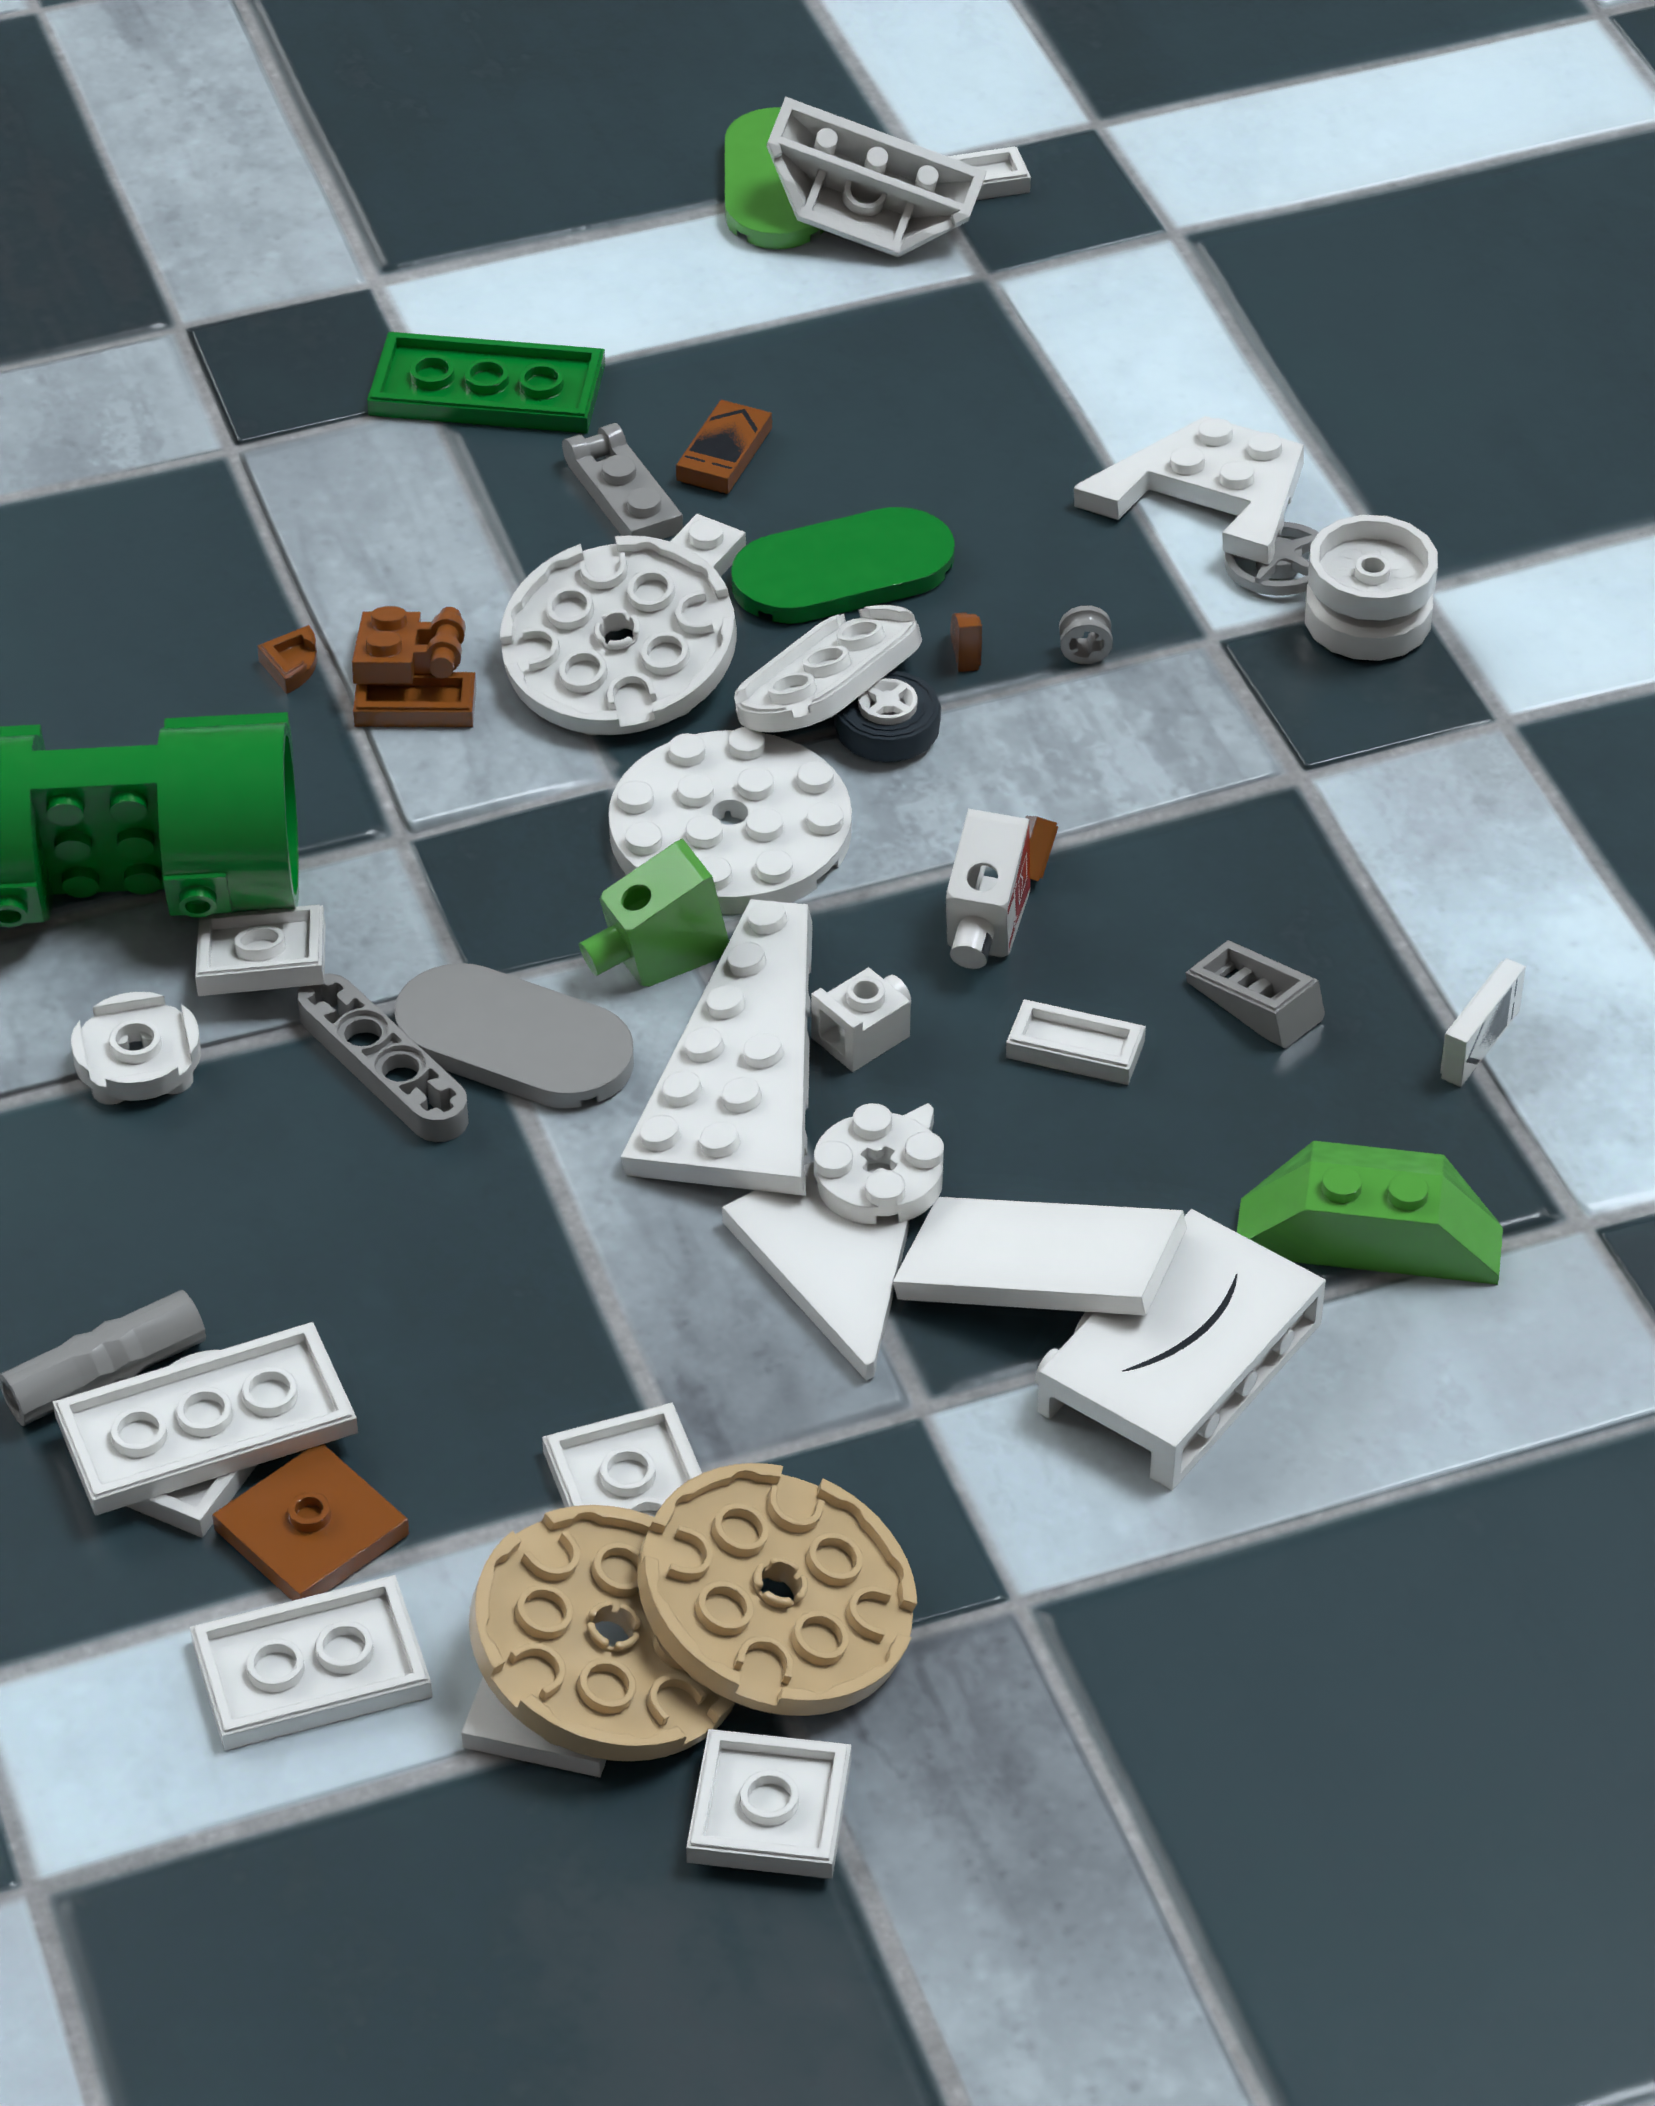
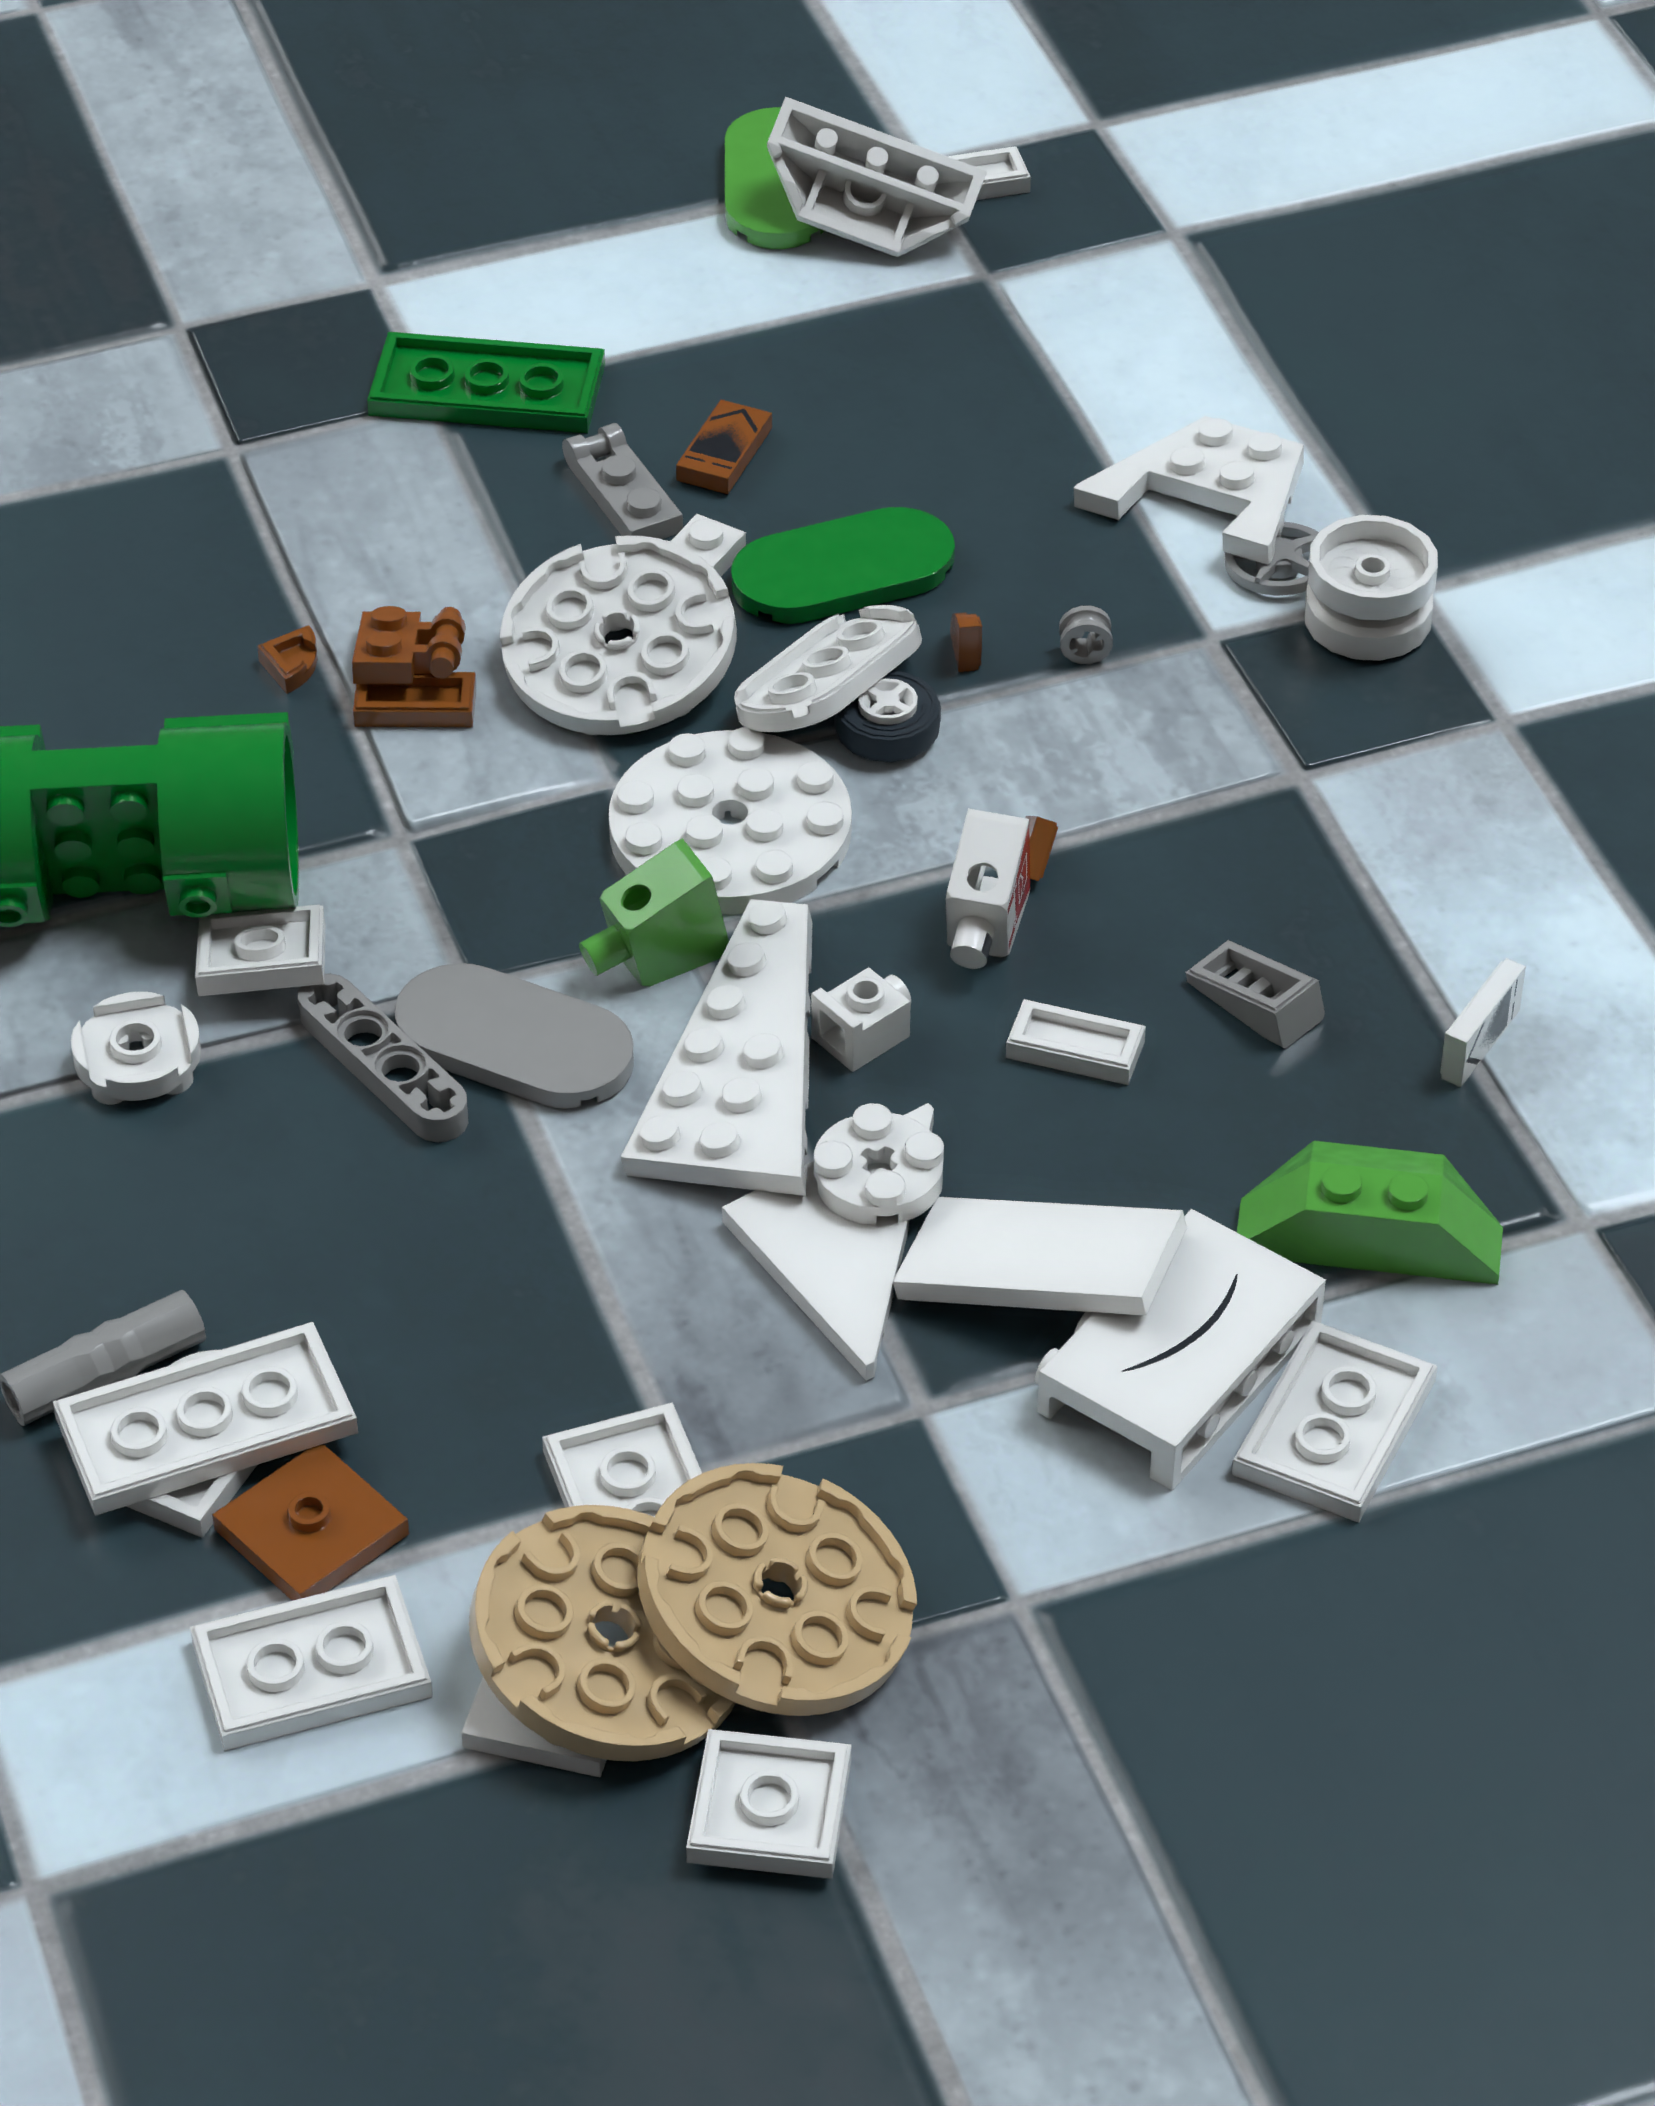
none -> white tile [1232,1320,1437,1523]

